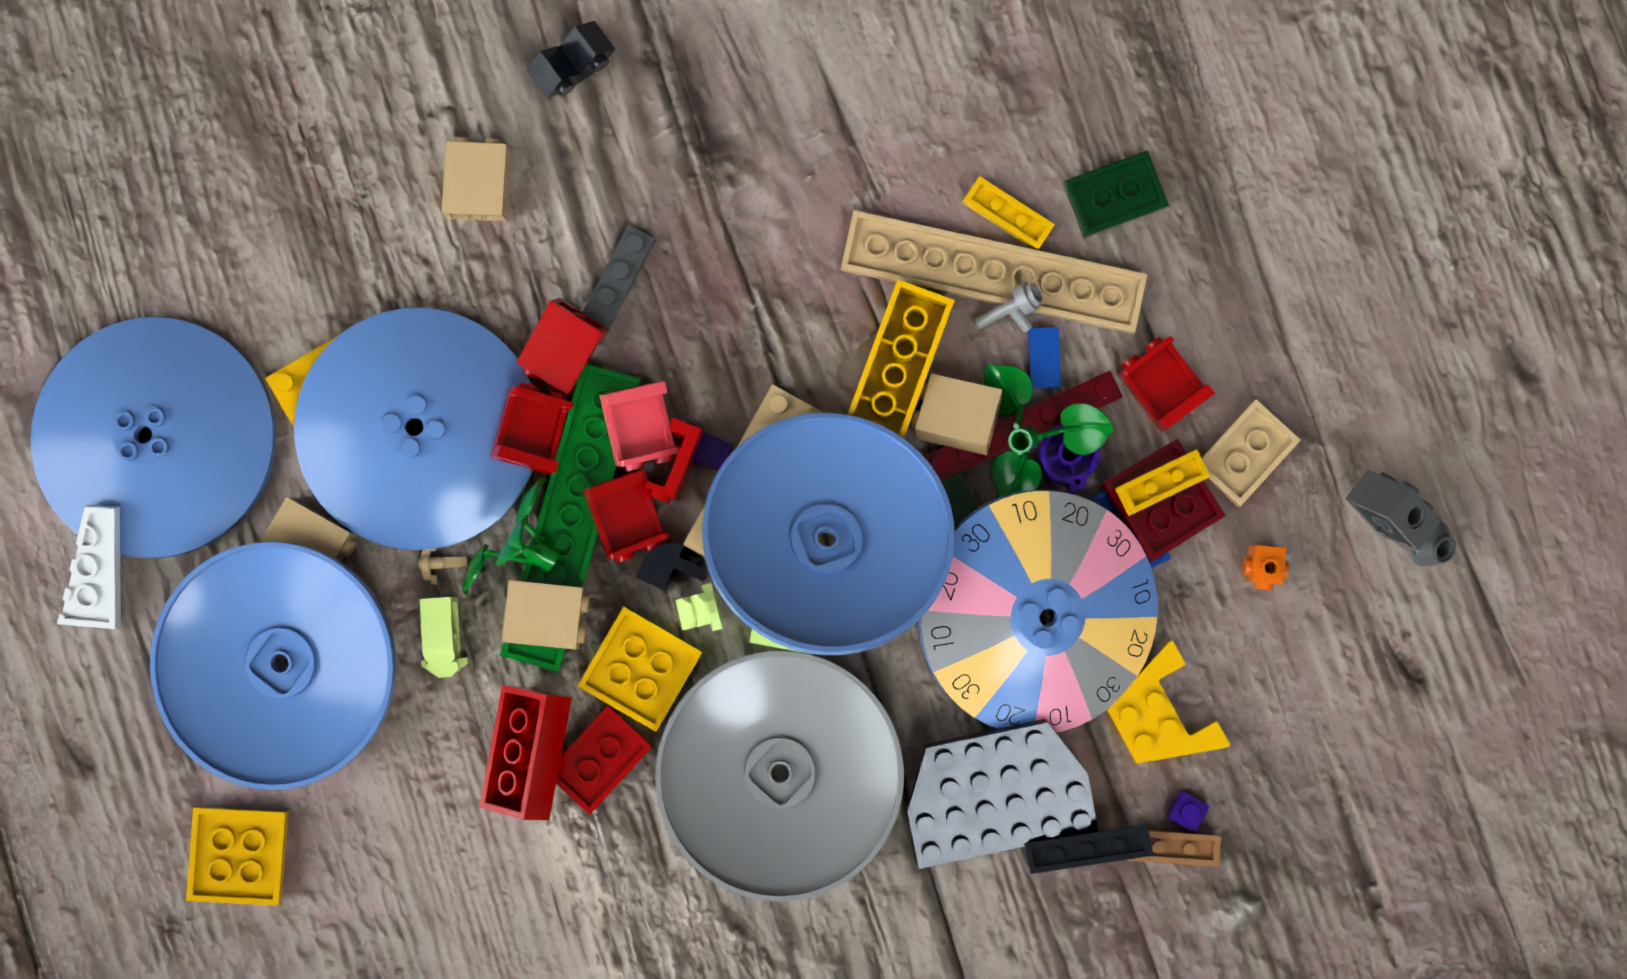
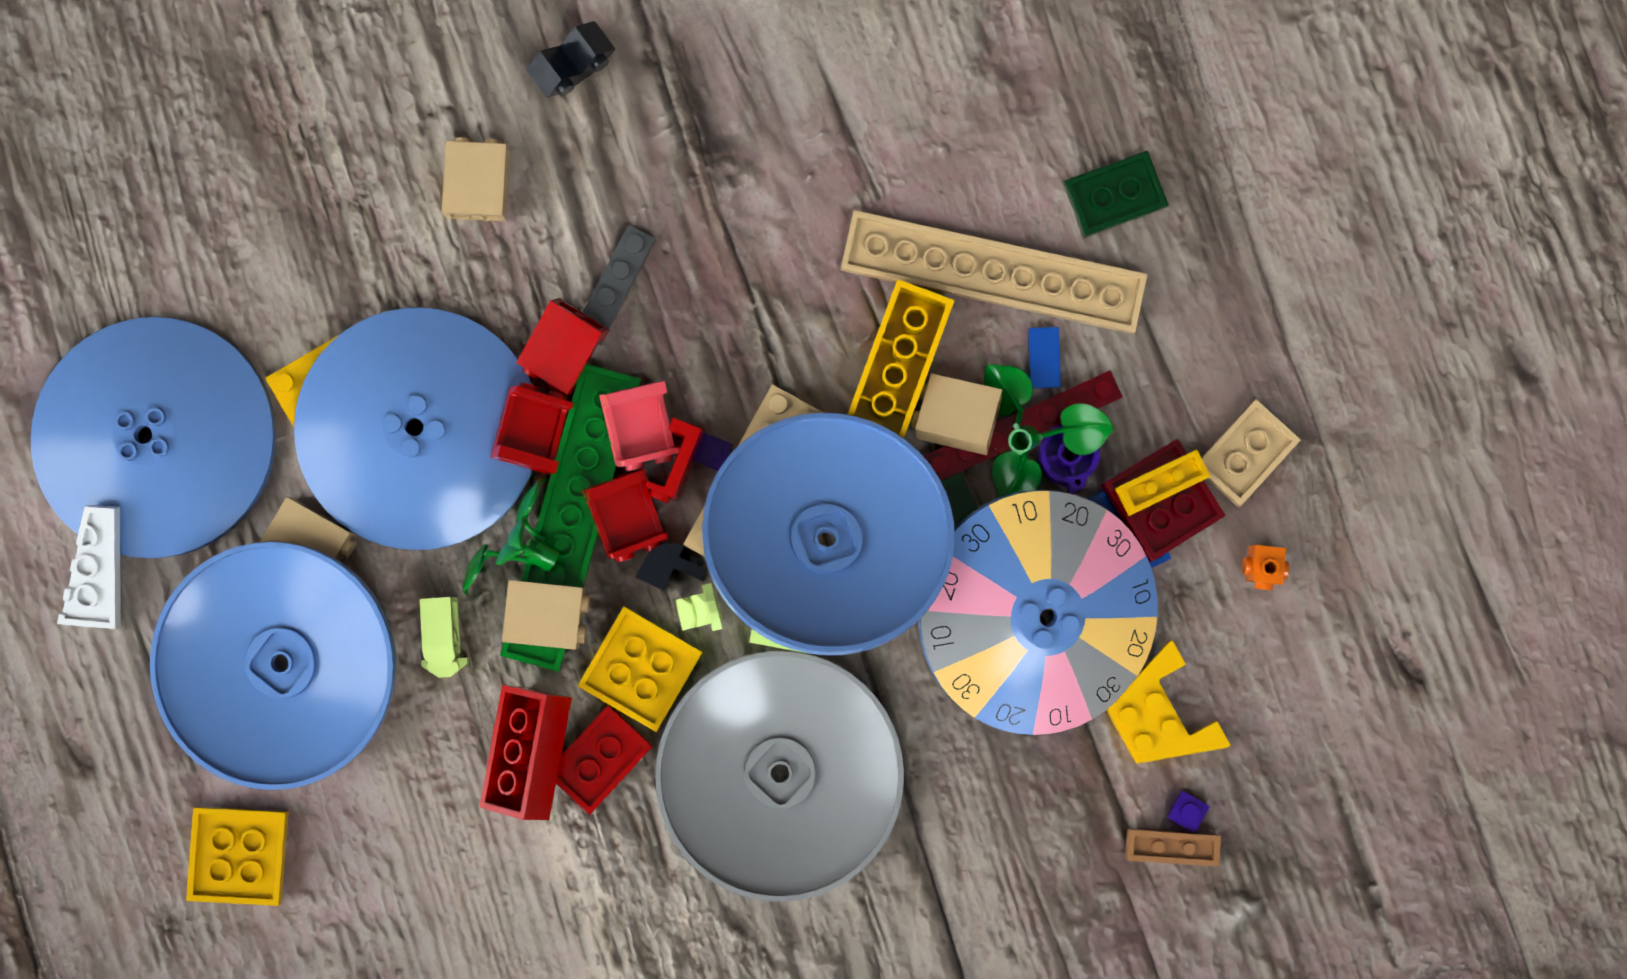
tan piece [418,549,467,585] -> none
plate [906,719,1098,869] -> none
yellow plate [962,176,1055,250] -> none
light grey piece [975,282,1043,332] -> none
black plate [1025,823,1153,874] -> none
red panel [1118,336,1215,432] -> none
dark grey brick [1345,470,1456,566] -> none

